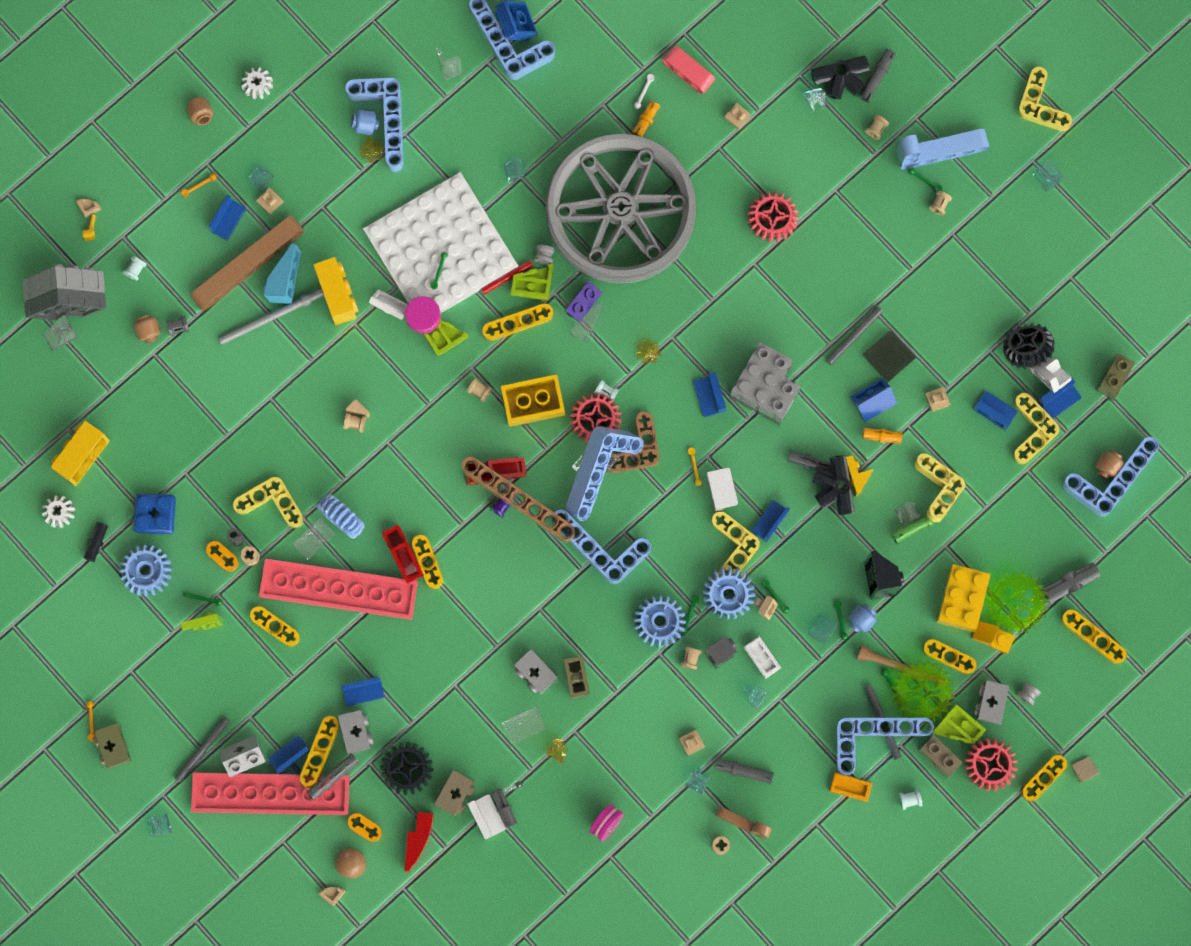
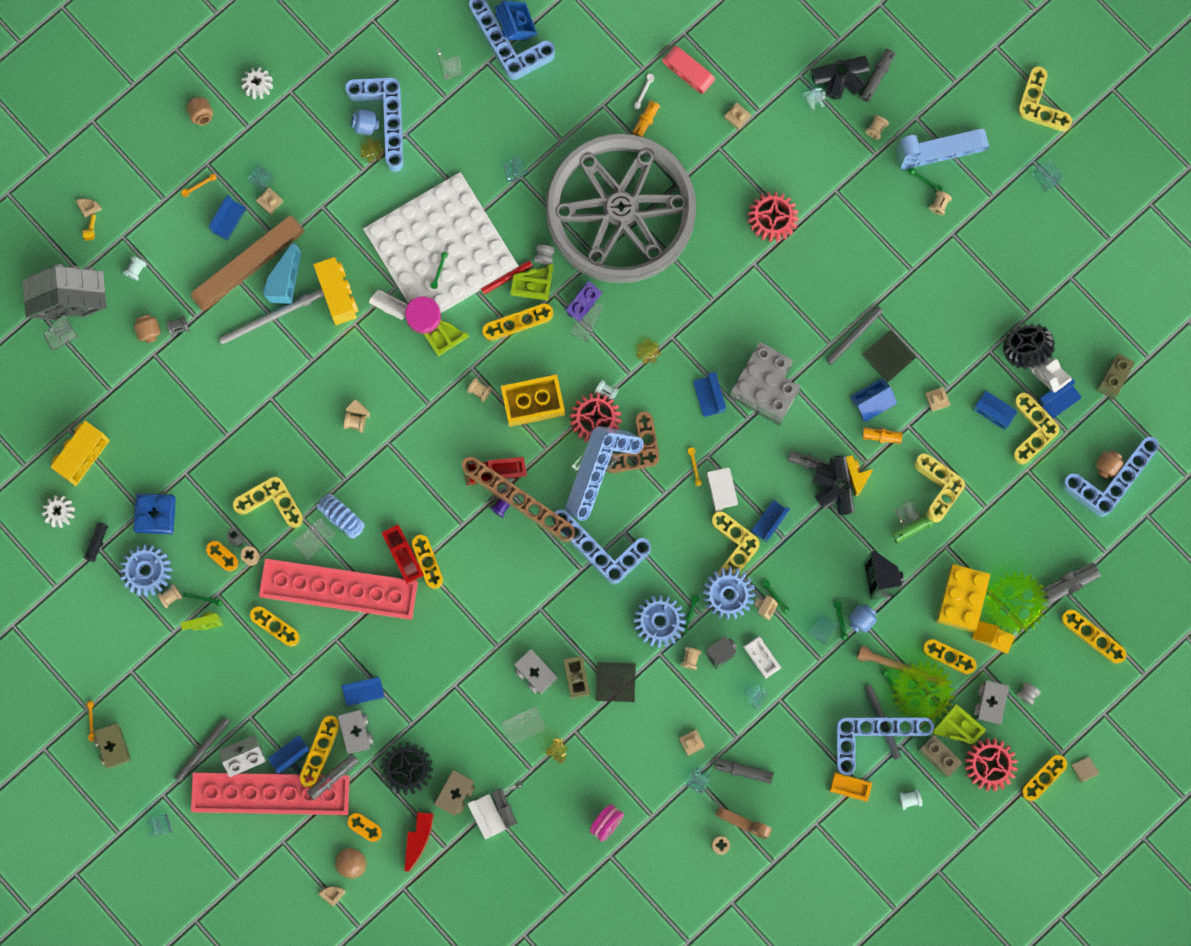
none -> tan bush [157,584,183,609]
none -> clear smoke tile [596,662,636,703]

